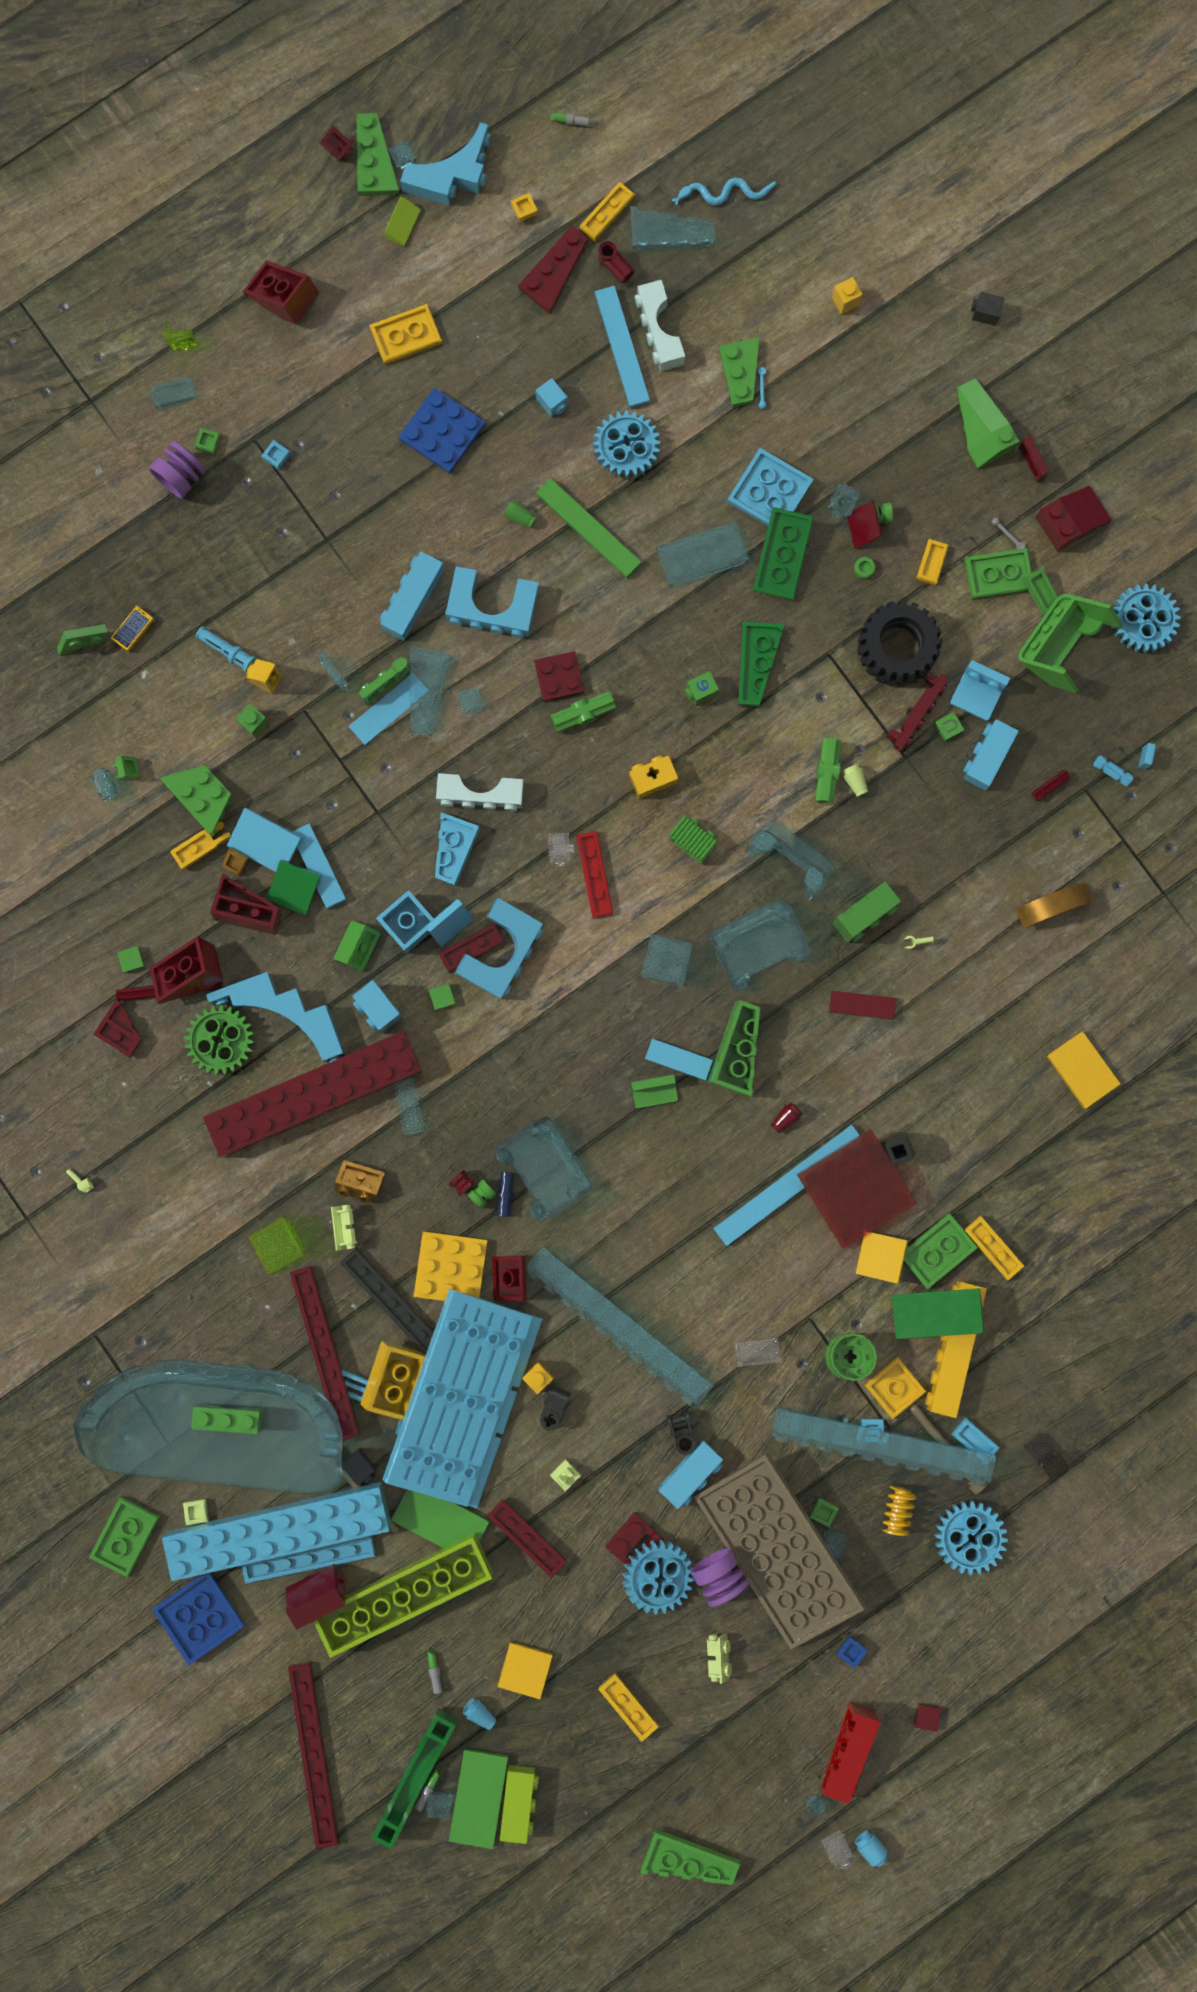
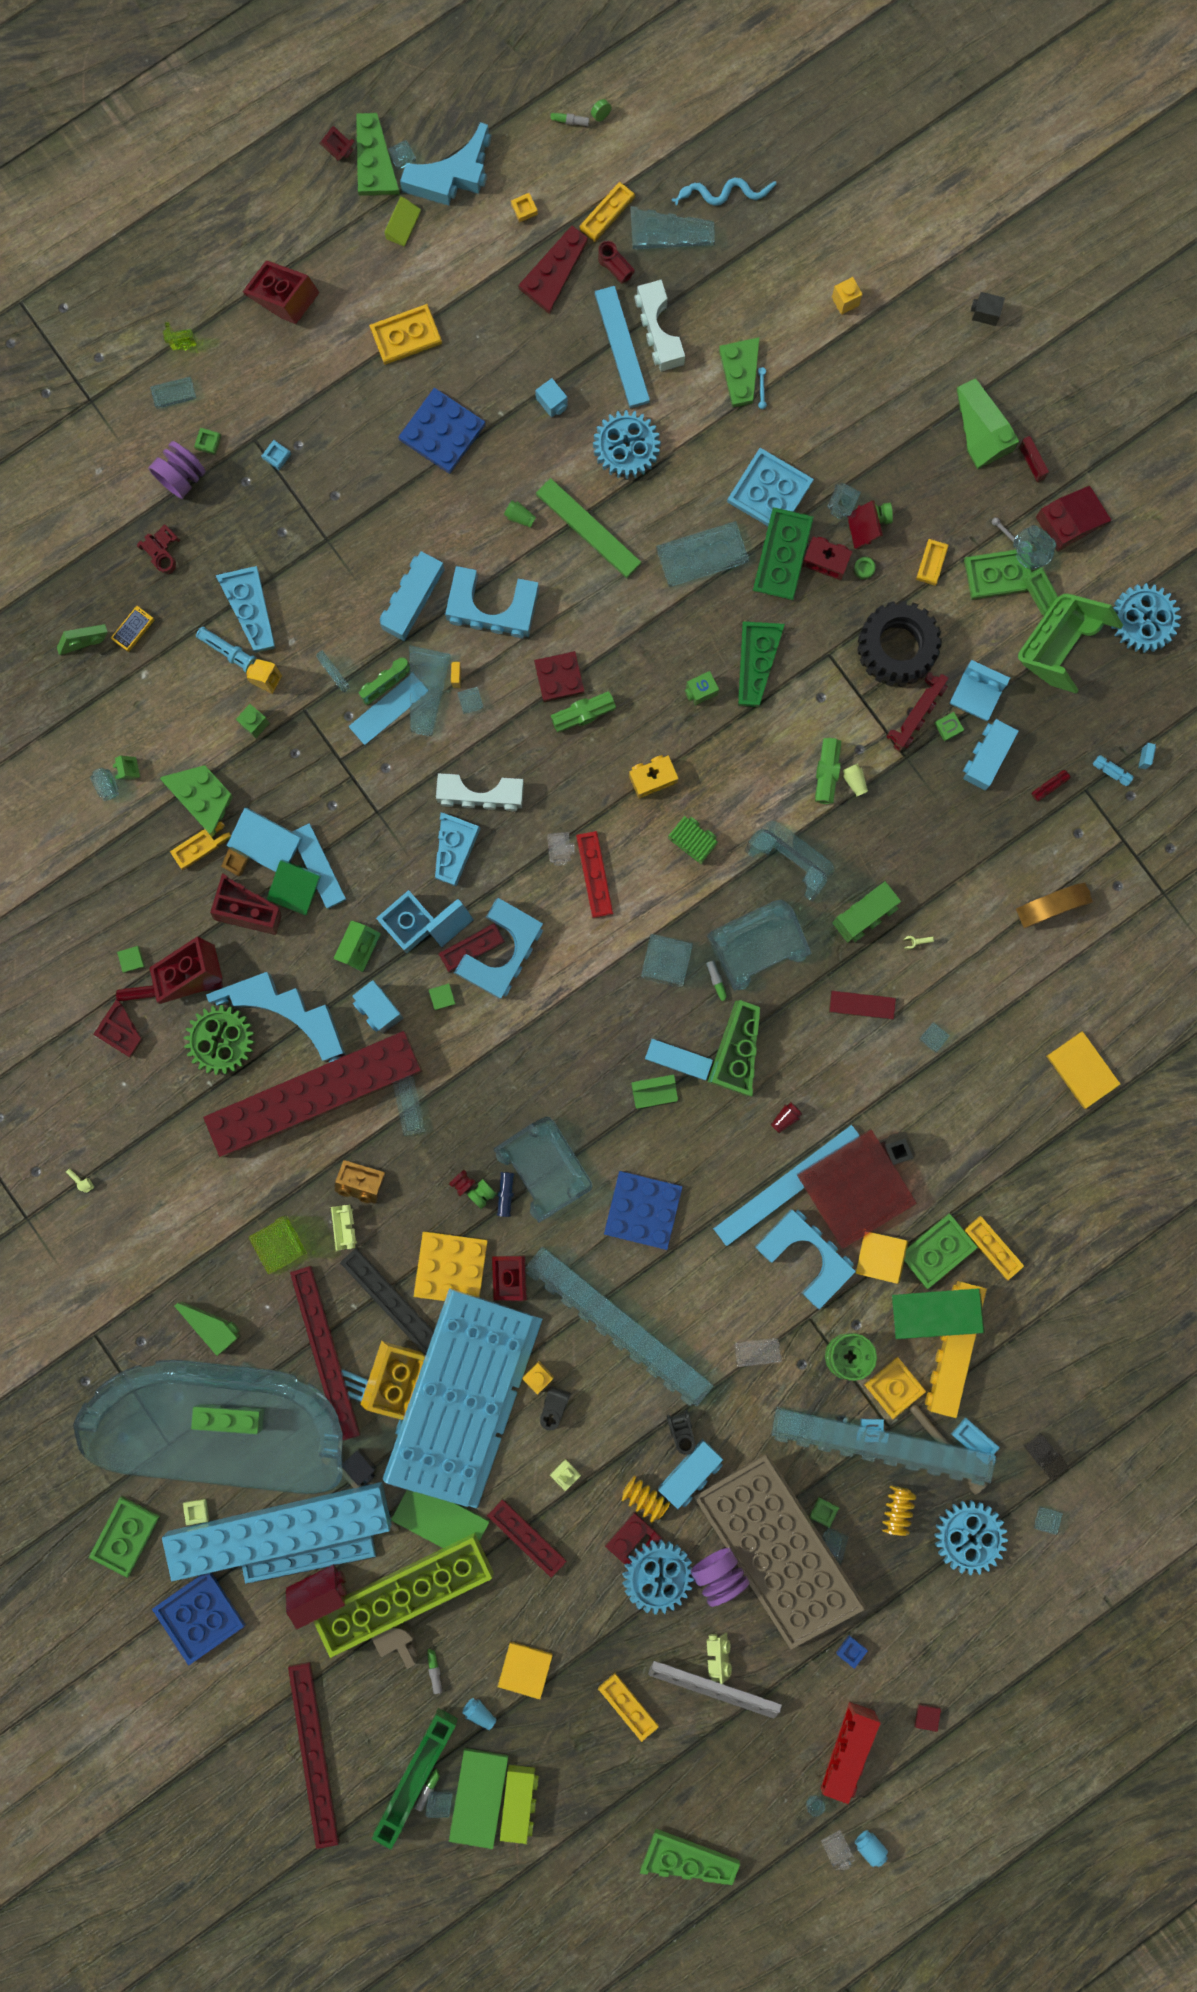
none -> dark red piece [137,524,180,574]
none -> bright green slope [175,1302,241,1356]
none -> medium azure wing [216,566,276,653]
none -> dark tan brick [371,1624,418,1669]
none -> yellow tile [451,662,461,688]
none -> bright green tile [591,99,612,122]
none -> blue plate [604,1171,682,1250]
none -> yellow piece [621,1475,671,1523]
none -> light grey tile [648,1661,781,1719]
none -> light grey piece [706,960,727,1001]
none -> medium azure arch [755,1210,856,1309]
none -> dark red brick [802,537,852,581]
none -> clear light blue tile [919,1022,950,1053]
none -> clear light blue plate [1013,525,1056,569]
none -> clear light blue tile [1034,1506,1063,1535]

